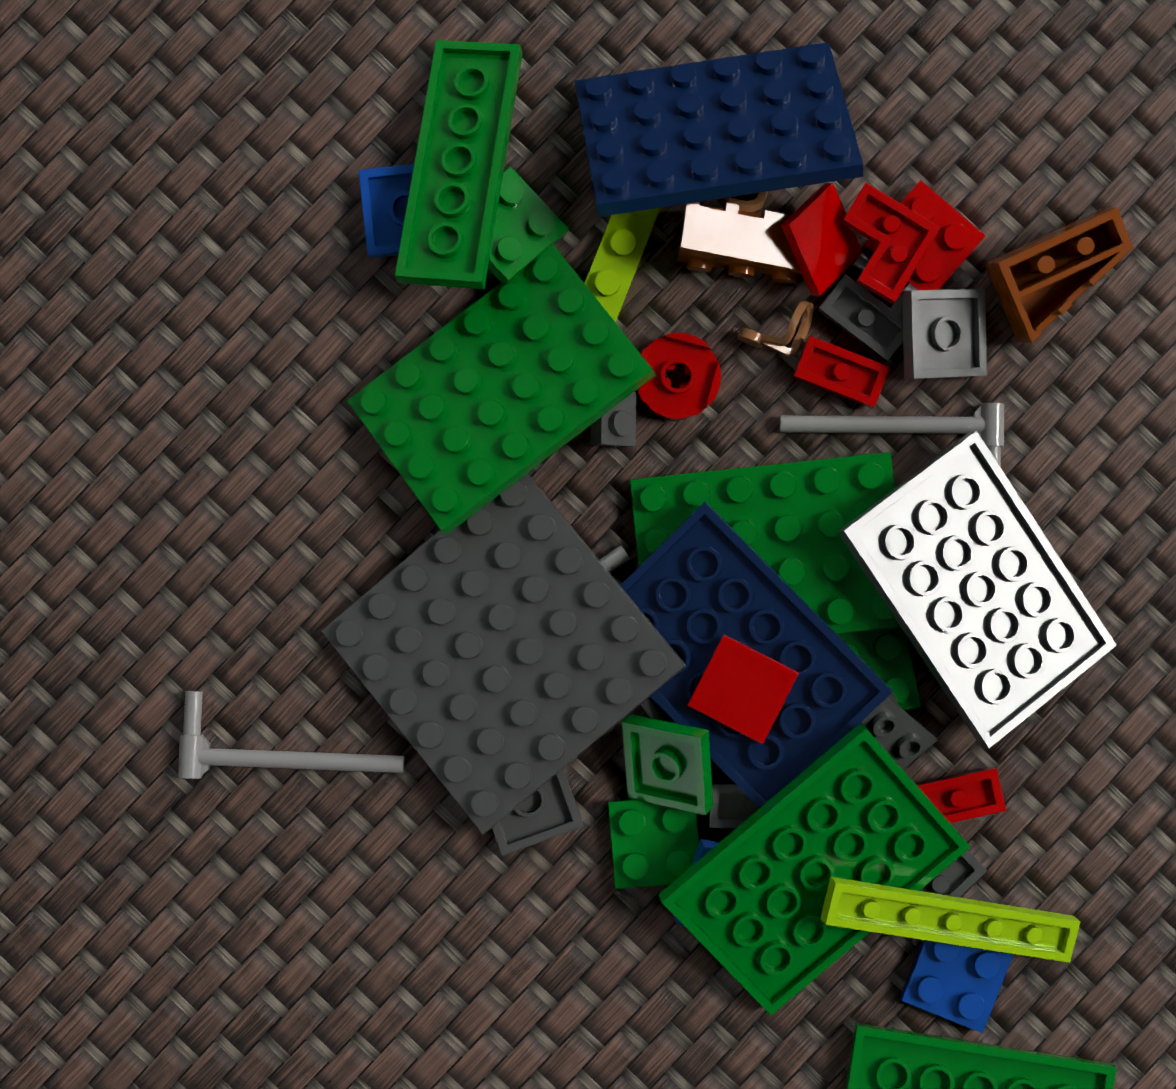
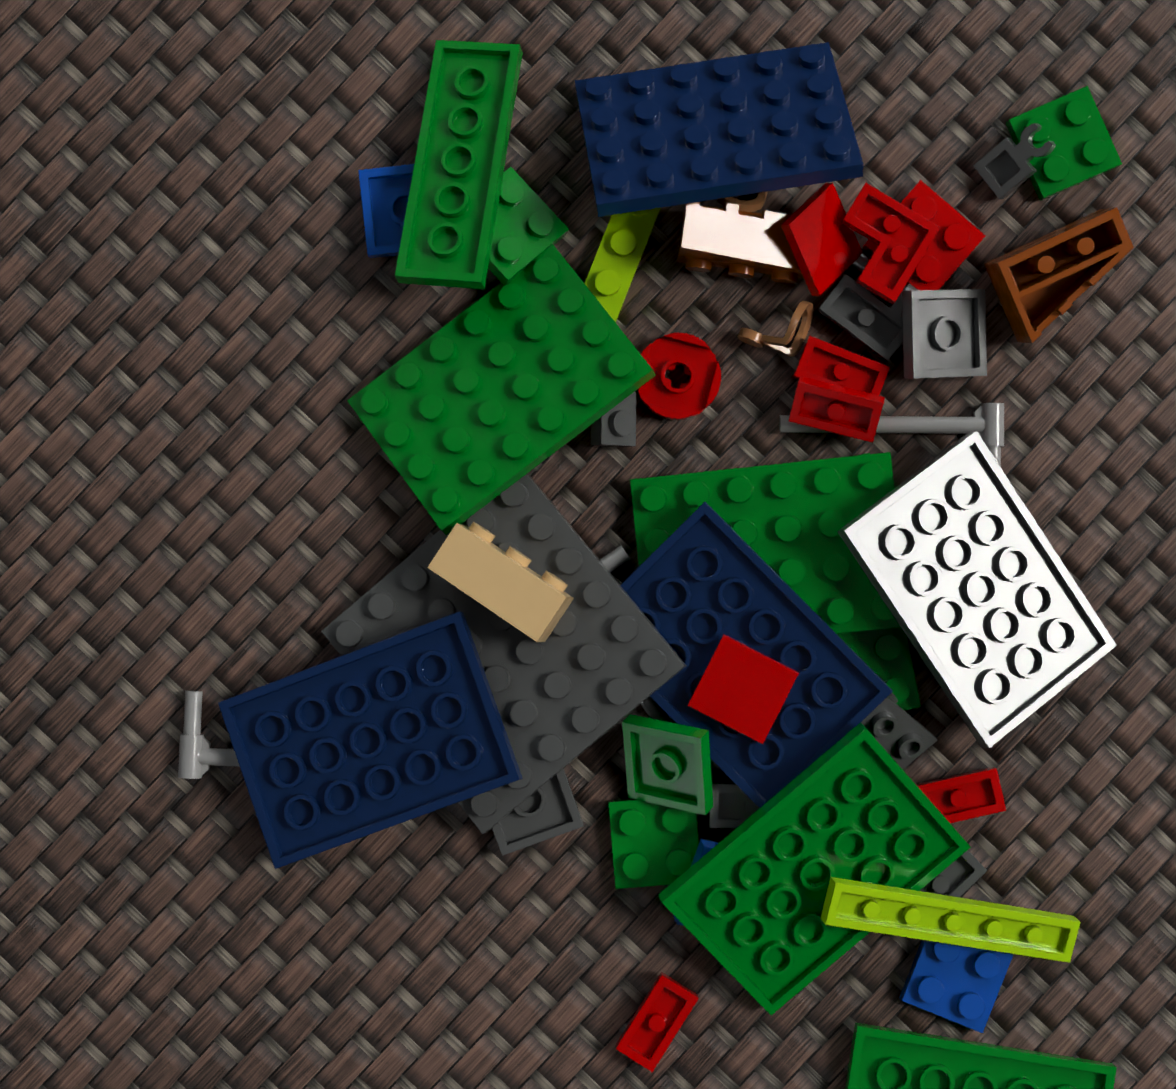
none -> dark blue plate [218,611,523,869]
none -> tan brick [427,522,574,642]
none -> red plate [615,972,699,1072]
none -> red plate [788,376,885,443]
none -> dark grey plate [973,123,1056,199]
none -> green plate [1006,86,1122,201]

